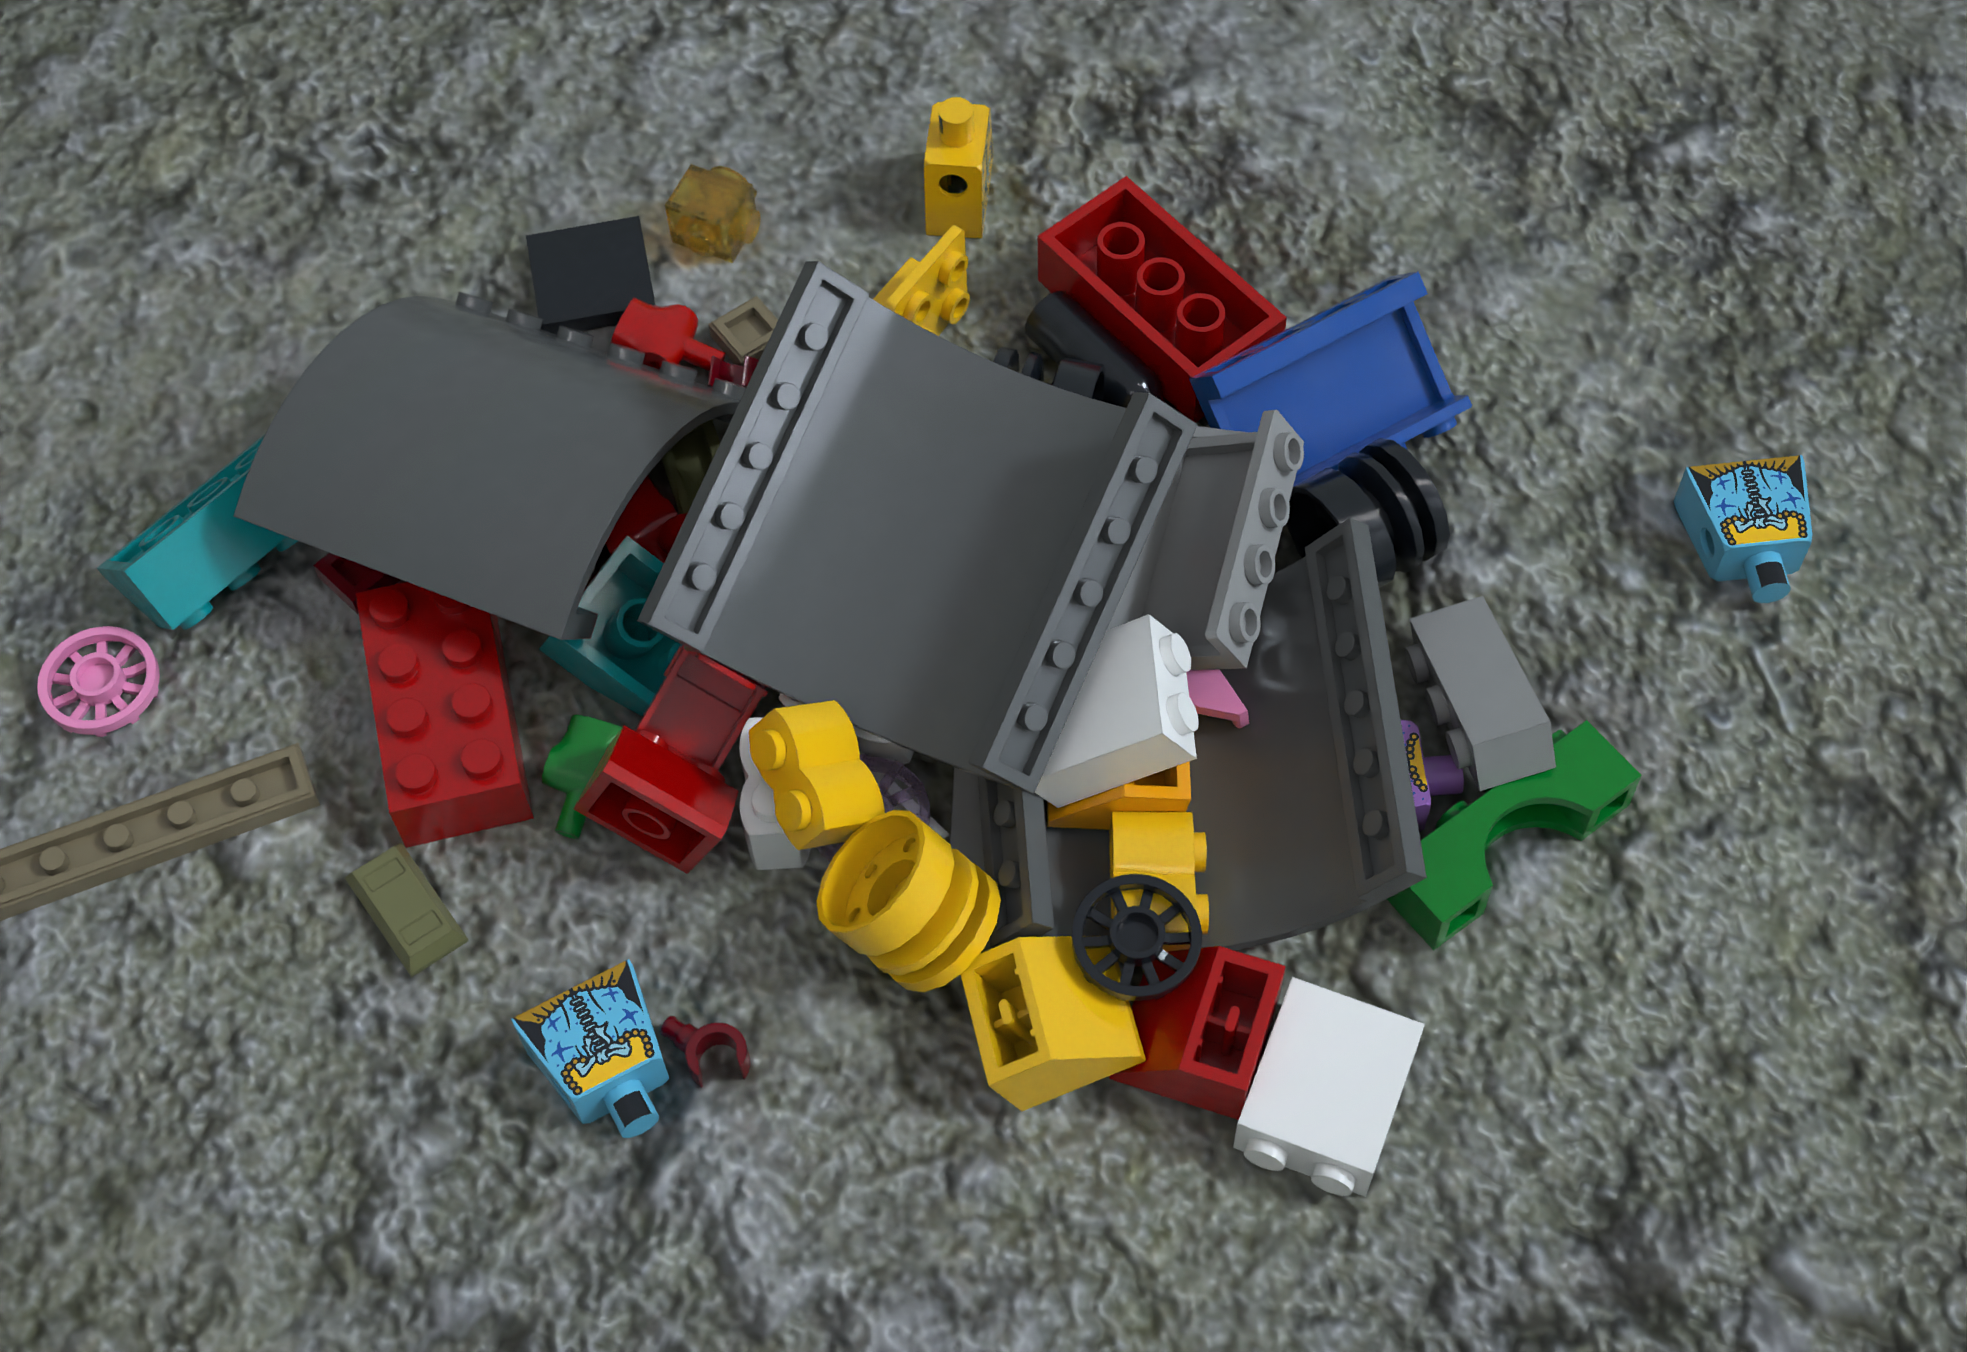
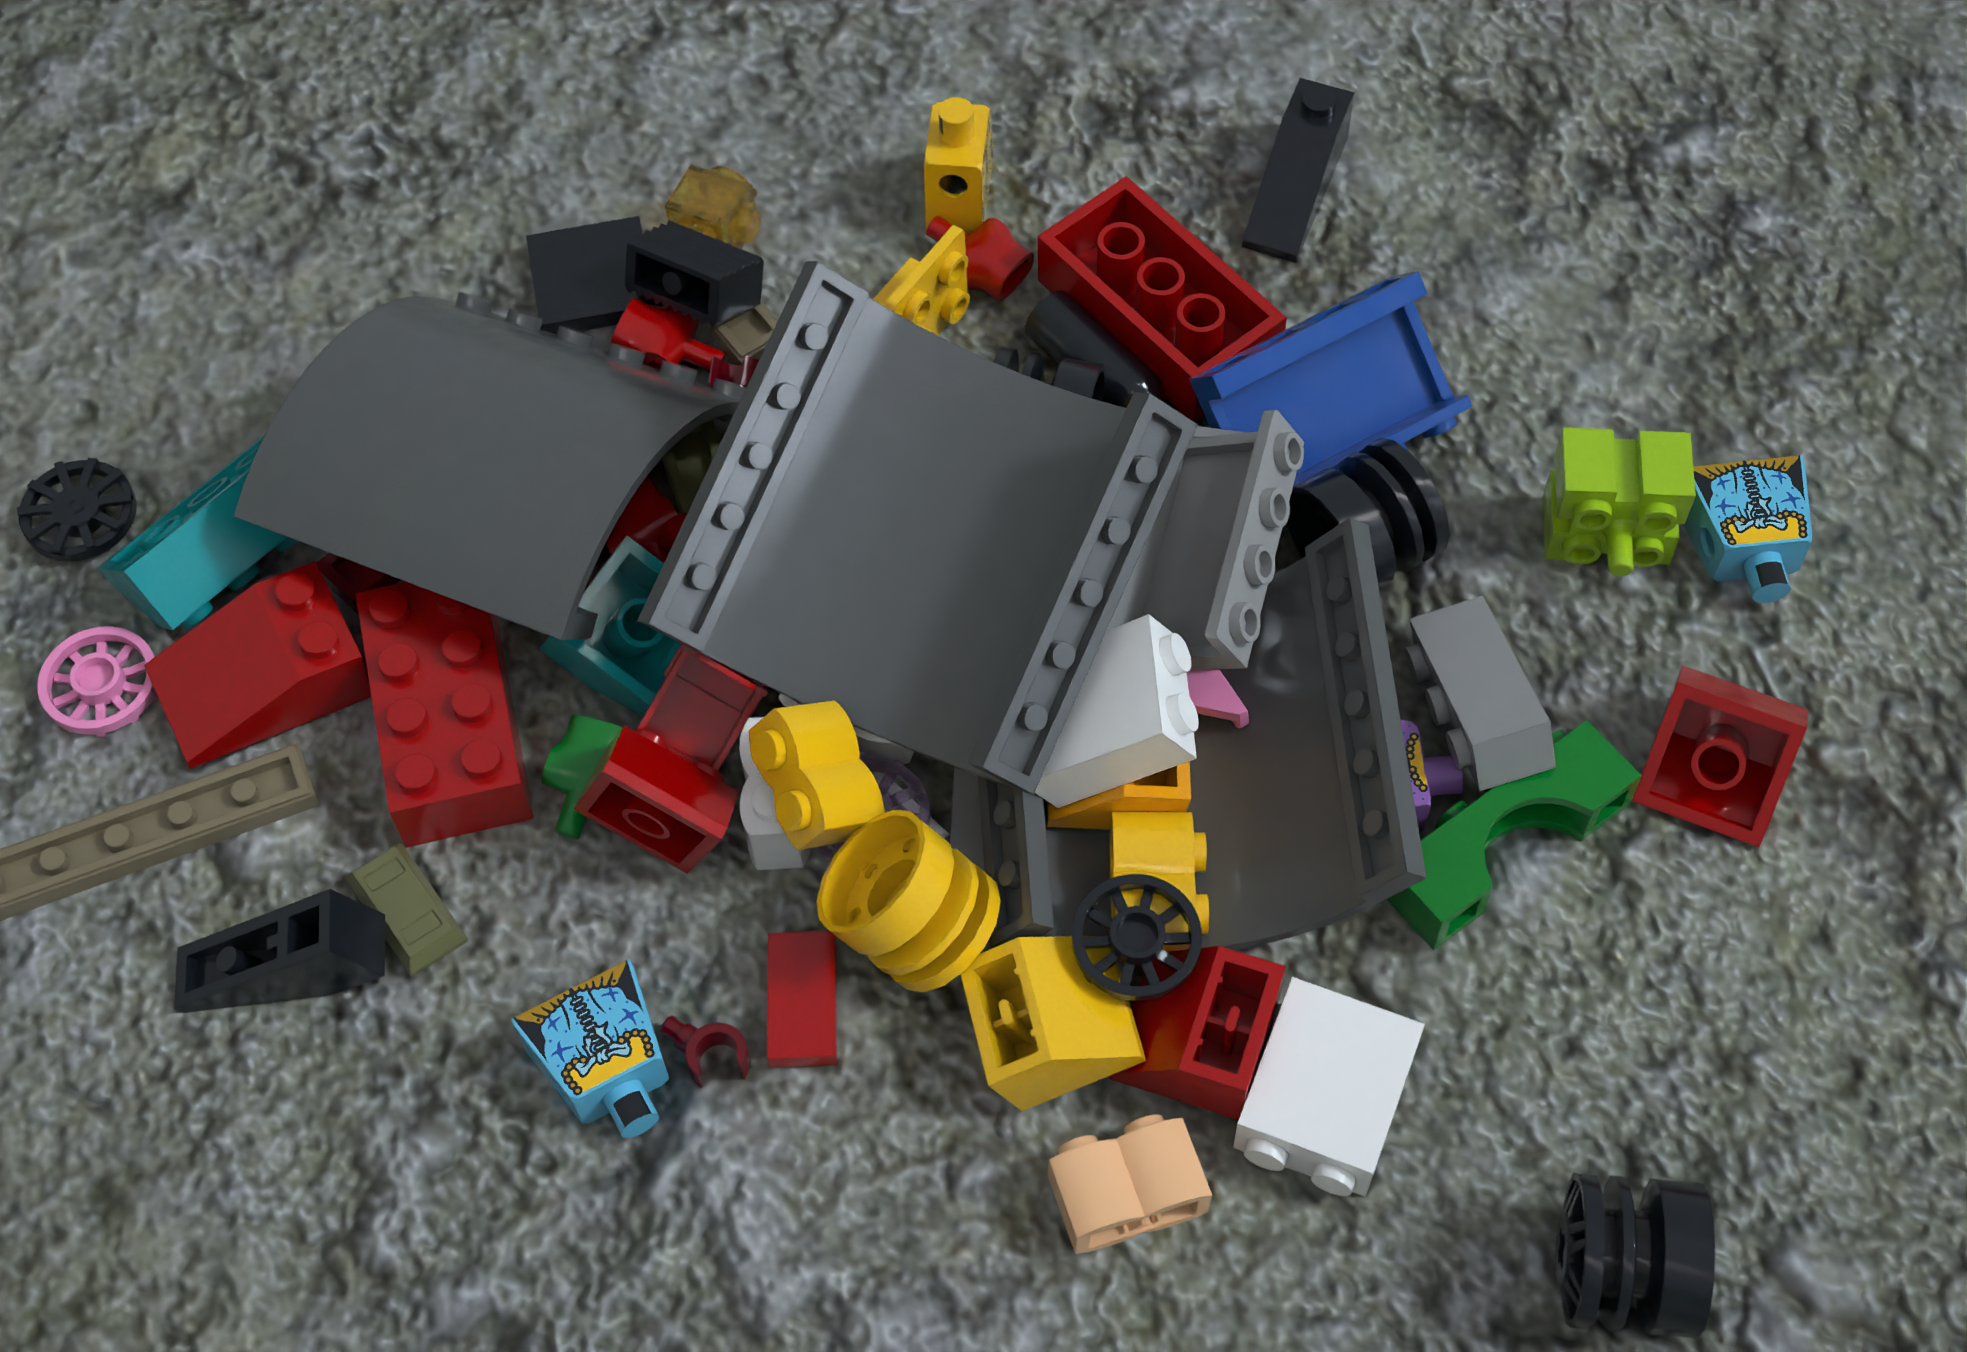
none -> black wheel [17,458,137,562]
none -> red slope [144,561,371,769]
none -> black slope [174,889,385,1013]
none -> black brick [625,220,764,328]
none -> red tile [767,931,837,1068]
none -> red piece [926,216,1035,301]
none -> light nougat brick [1048,1114,1212,1254]
none -> black slope [1242,78,1355,263]
none -> lime brick [1542,427,1696,576]
none -> black wheel [1555,1172,1715,1338]
none -> red slope [1632,665,1808,847]

